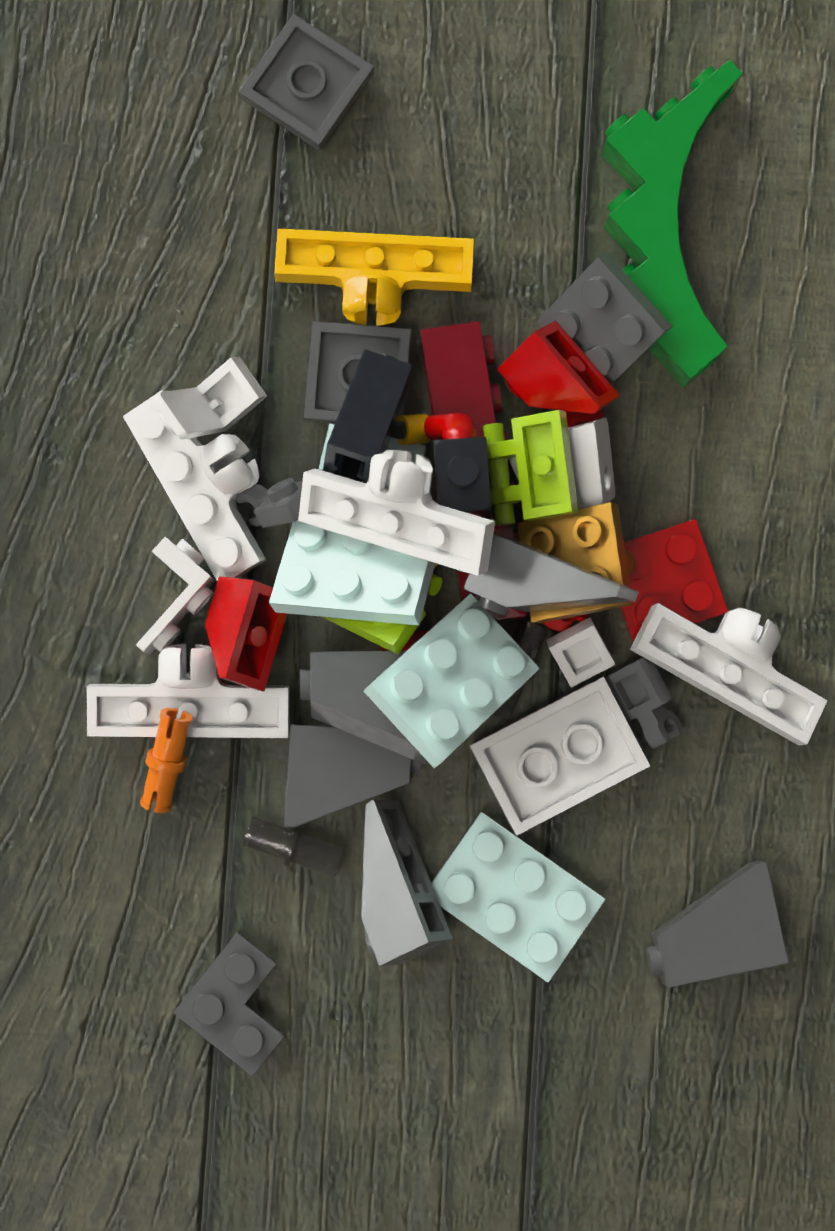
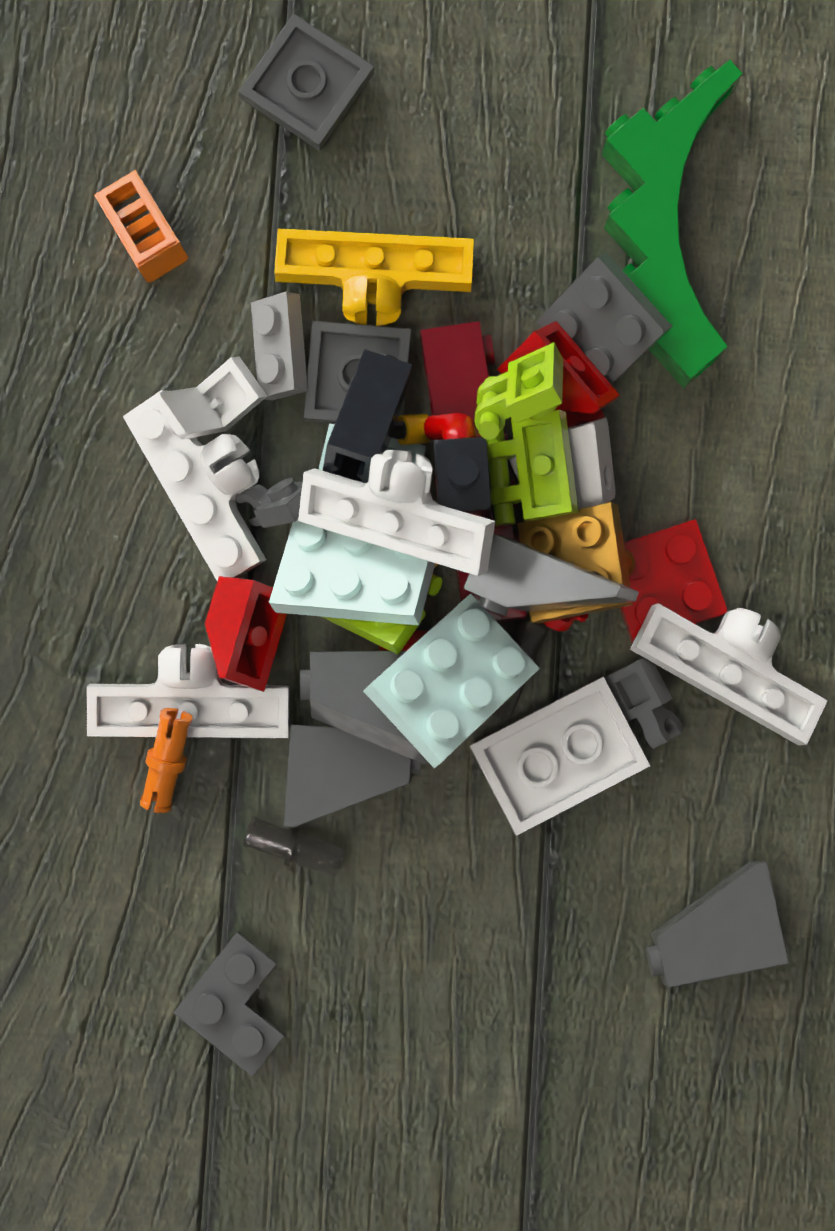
white bracket [136,537,215,655] -> none
slope [361,799,453,966] -> none
light aqua plate [431,812,605,982] -> none
white plate [546,617,615,687] -> none
none -> orange slope [94,170,188,283]
none -> light grey plate [251,291,308,401]
none -> lime plate [474,342,563,440]

